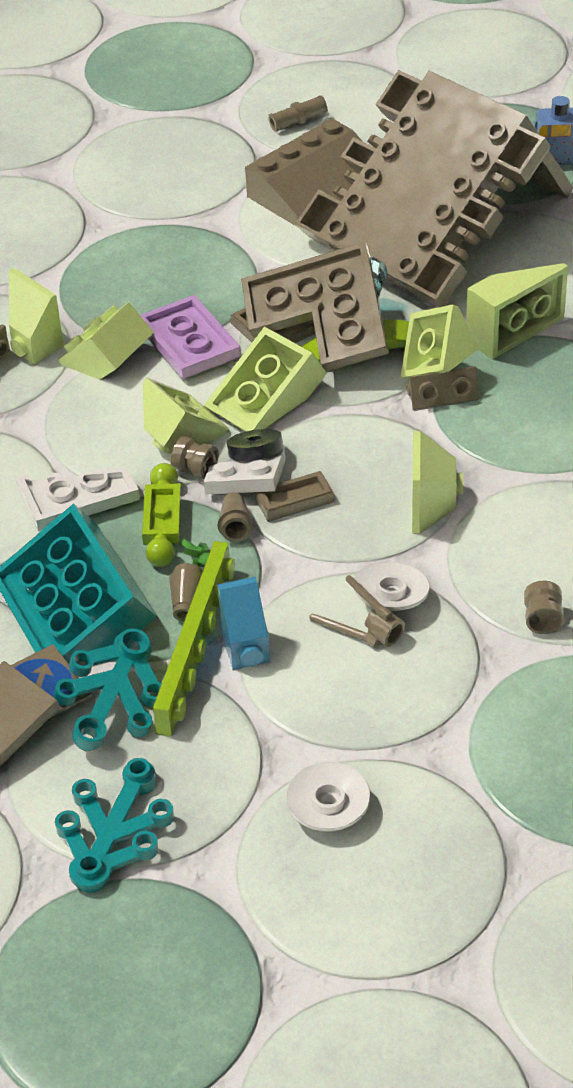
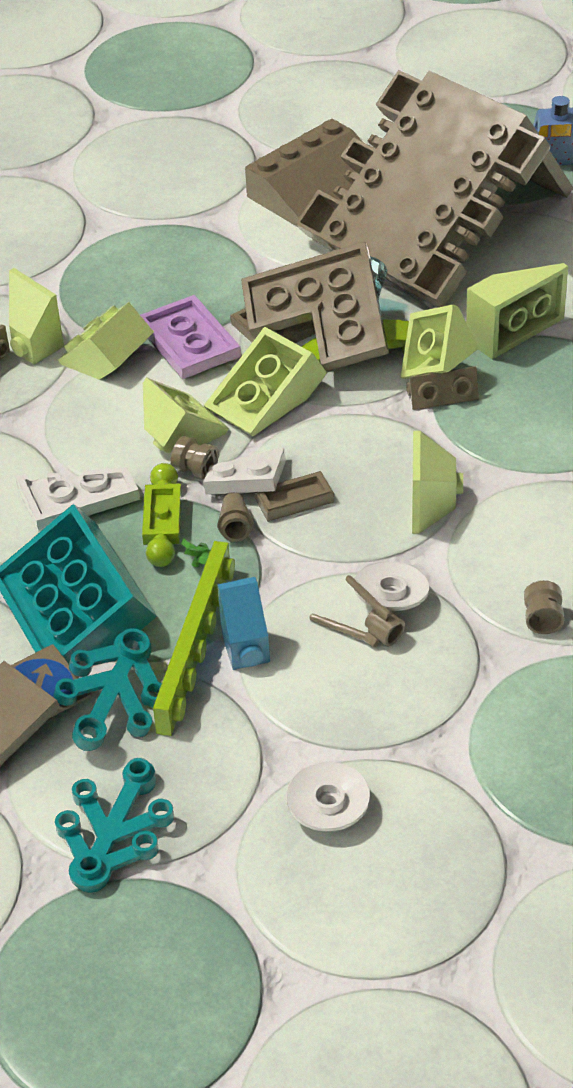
dark tan cone [169,563,203,622] -> none
black piece [226,429,284,461] -> none
dark tan pin [268,95,328,132] -> none

